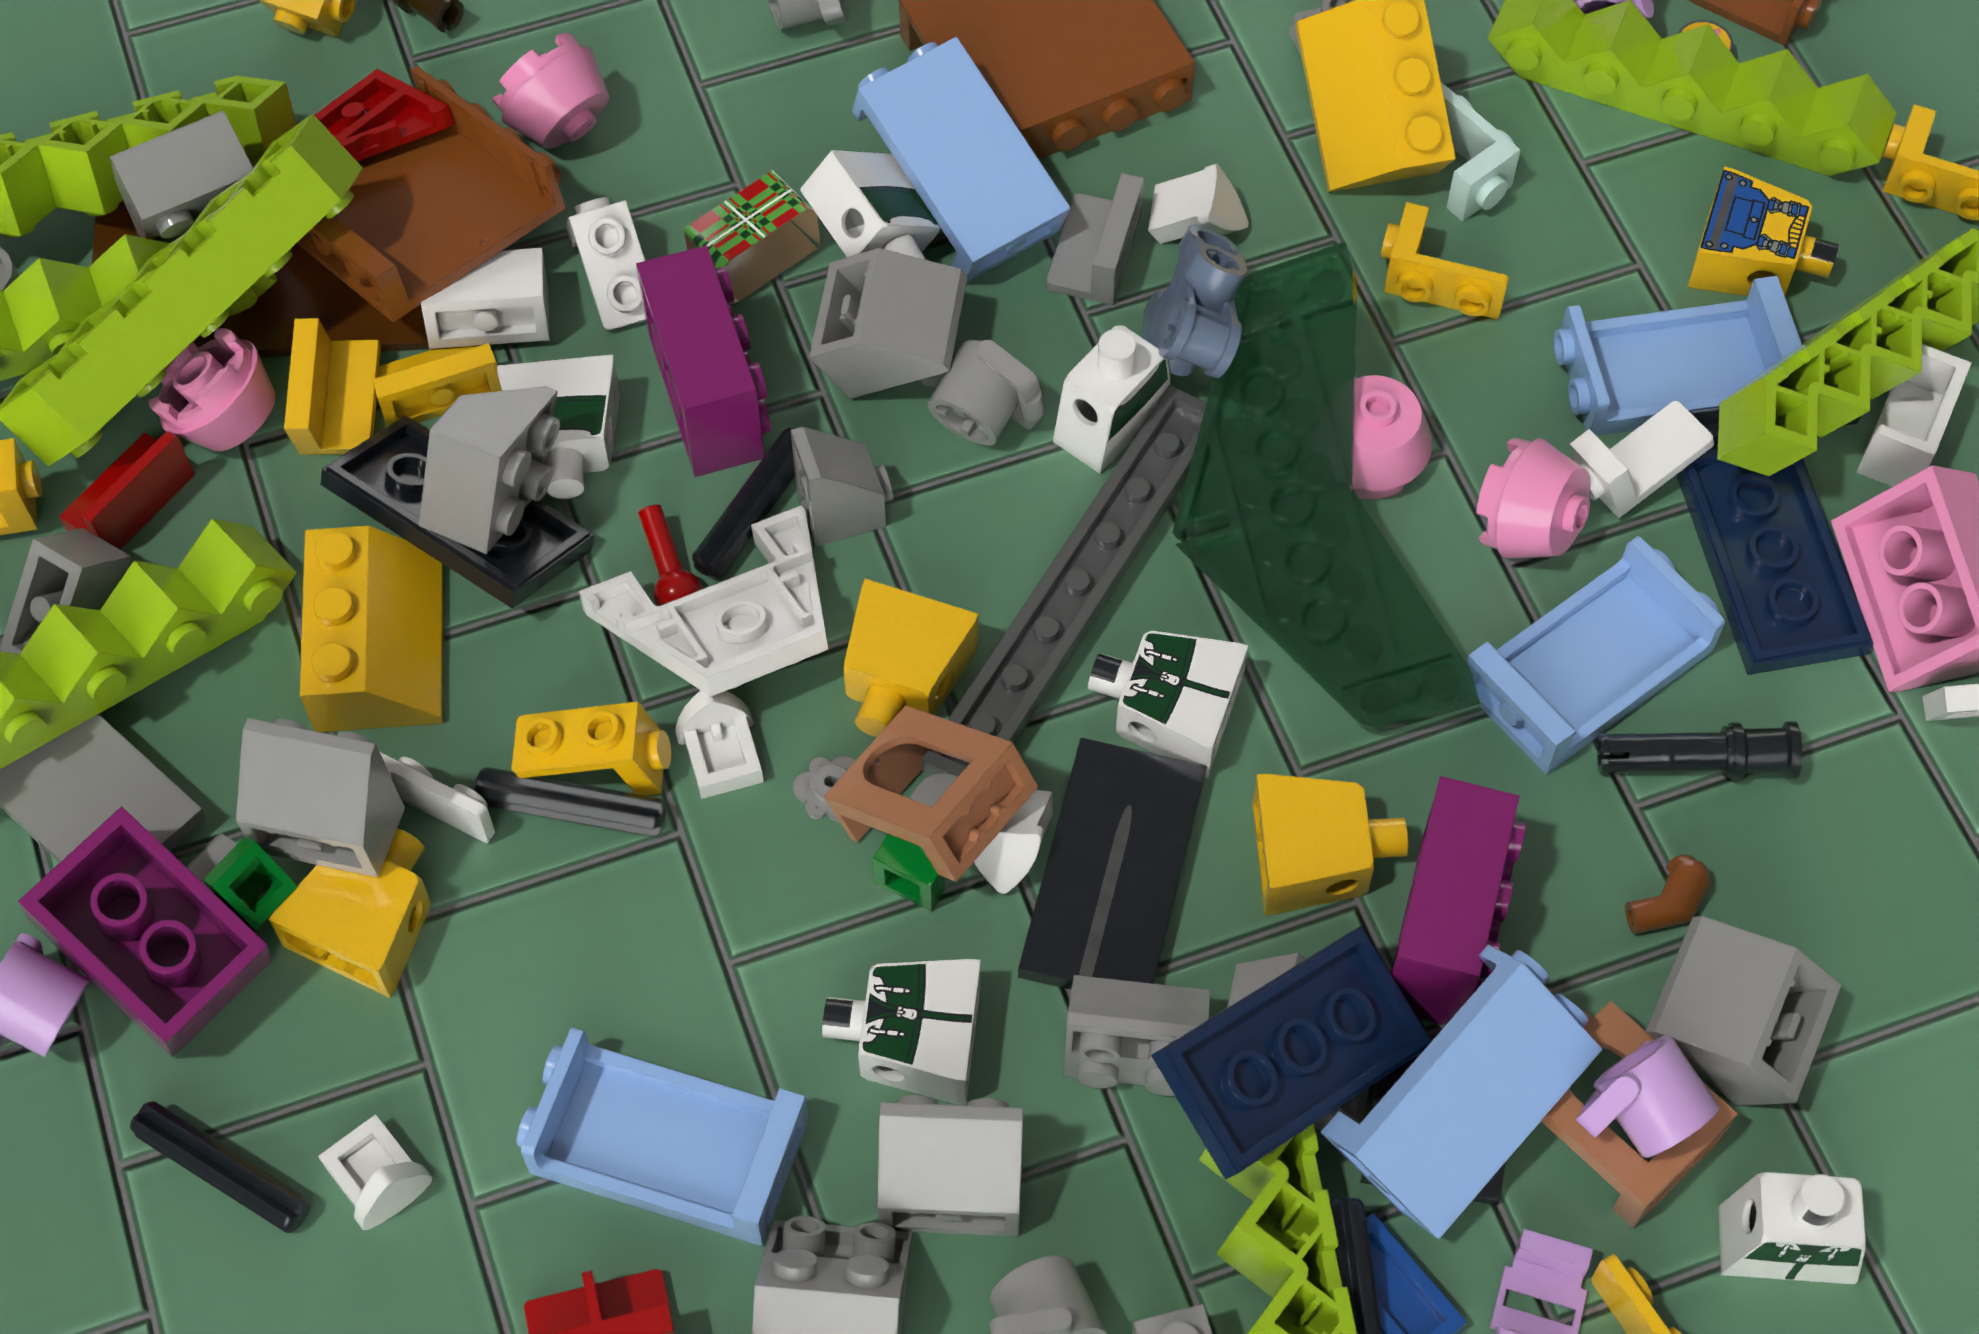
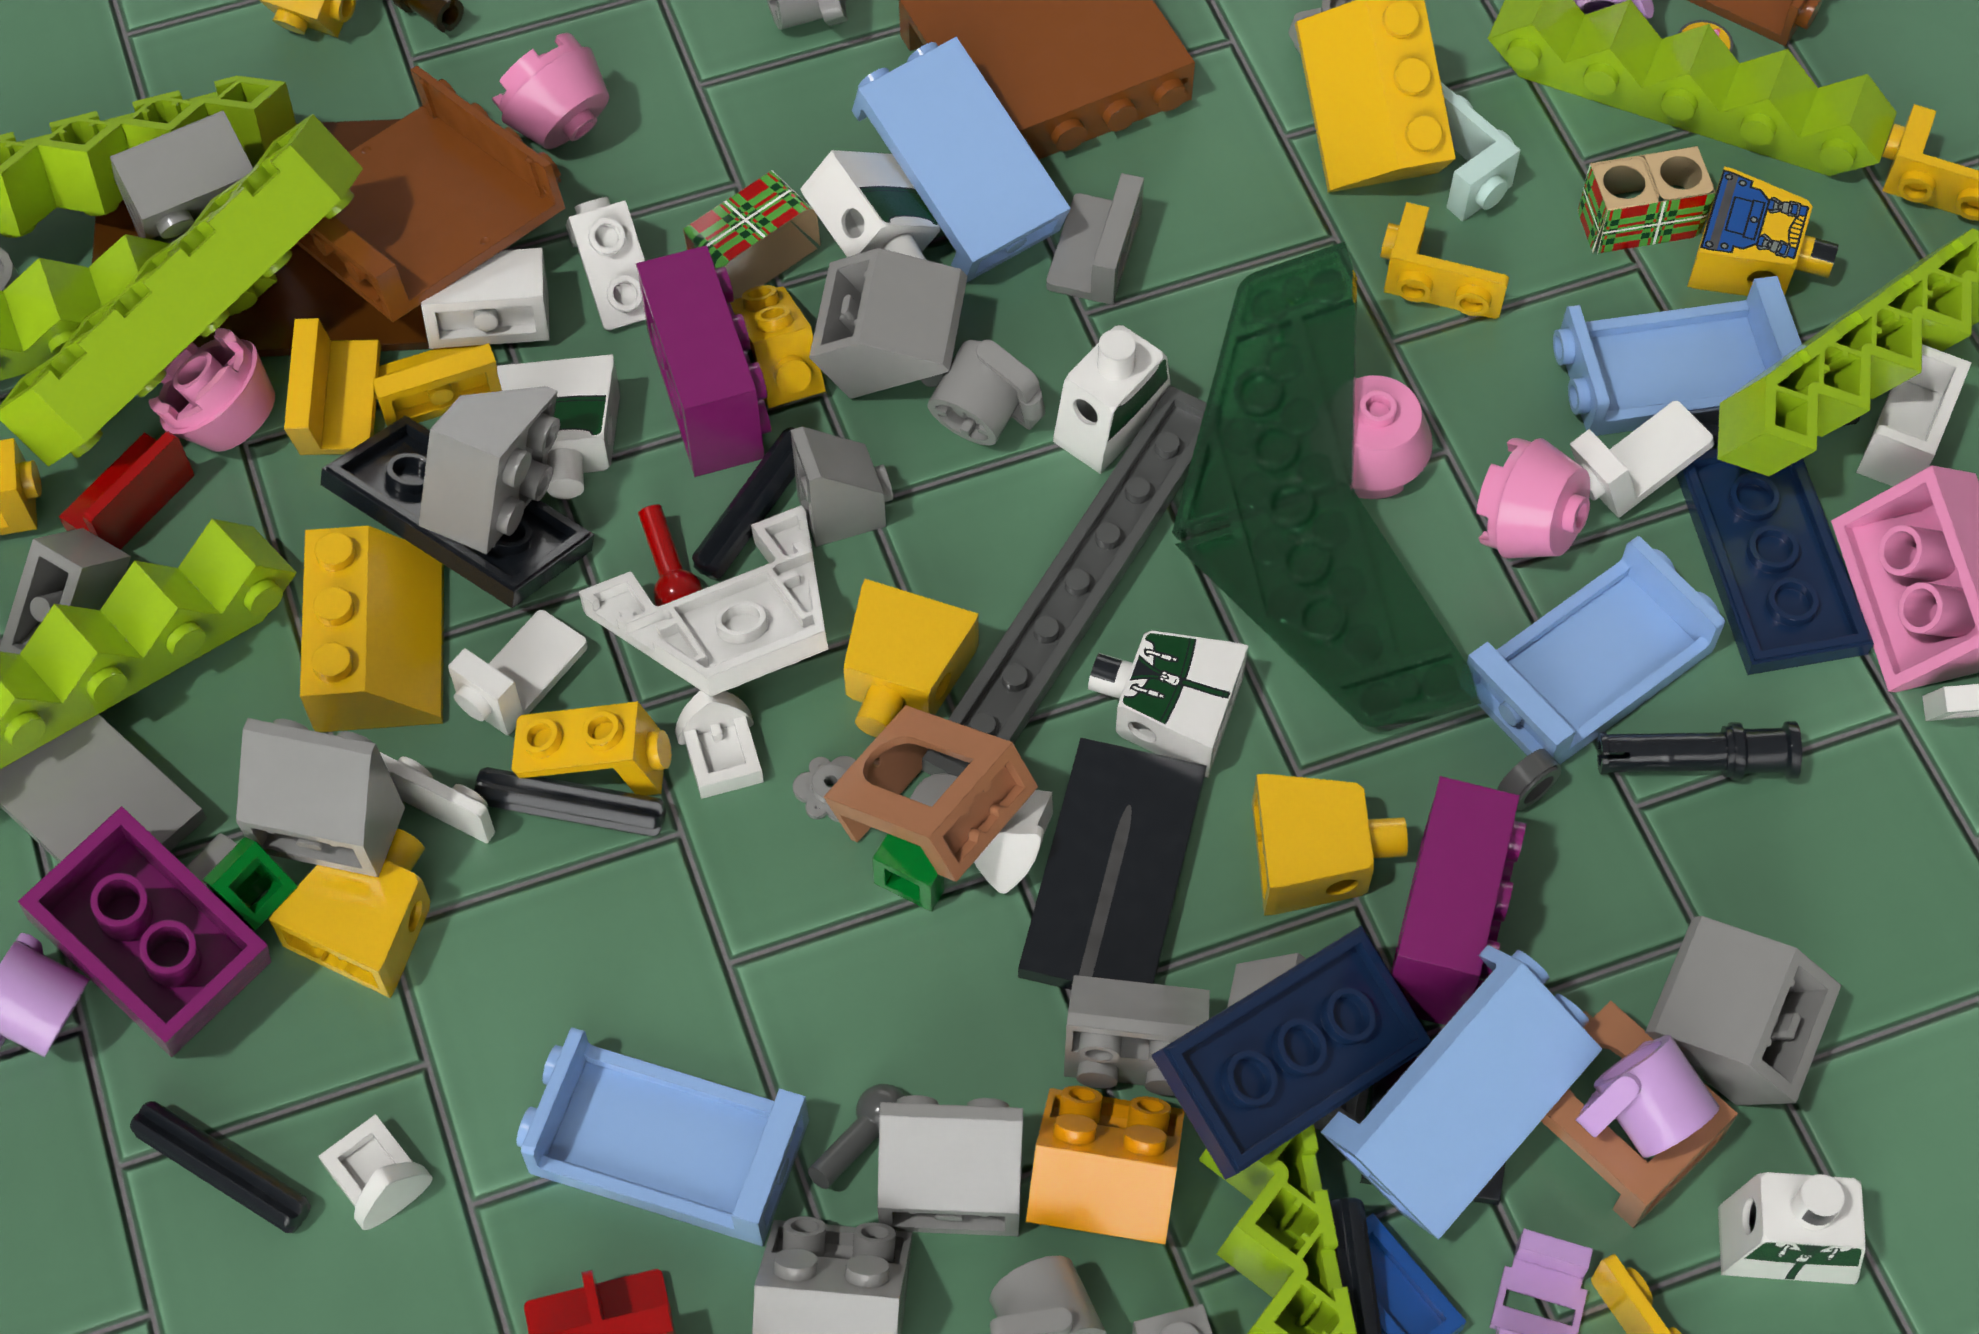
red wing [315,69,455,161] -> none
white torso [822,959,981,1105] -> none
sand blue piece [1142,224,1247,379] -> none
white tile [1148,164,1248,244] -> none
dark orange arm [1625,855,1710,934] -> none
none -> white bracket [448,610,588,736]
none -> yellow bracket [730,285,826,408]
none -> dark grey bar [808,1084,906,1189]
none -> light orange slope [1026,1086,1185,1245]
none -> dark grey tile [1497,749,1561,811]
none -> piece [1578,146,1715,254]

